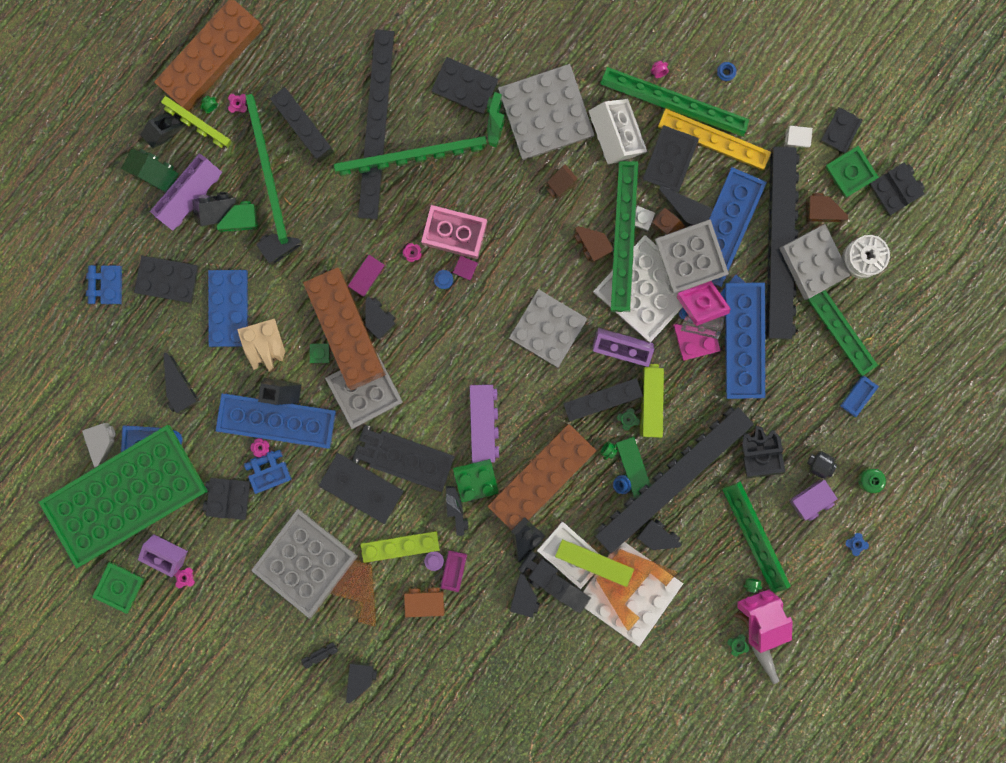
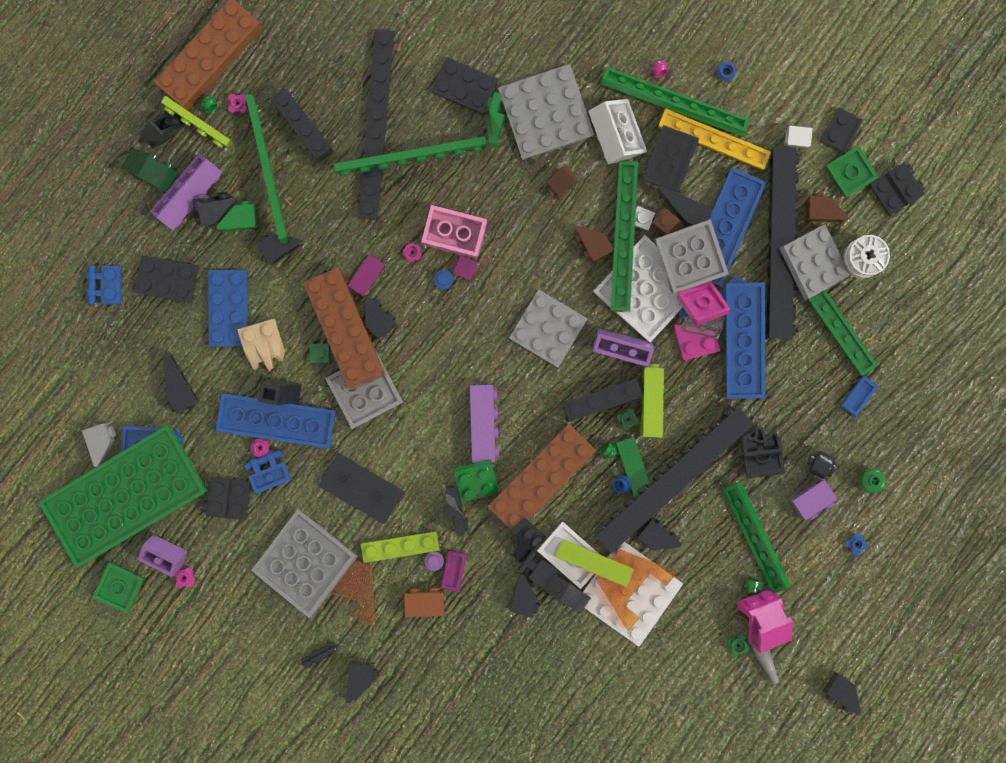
black hinge [352,424,455,492] -> none
none -> black slope [822,672,861,716]

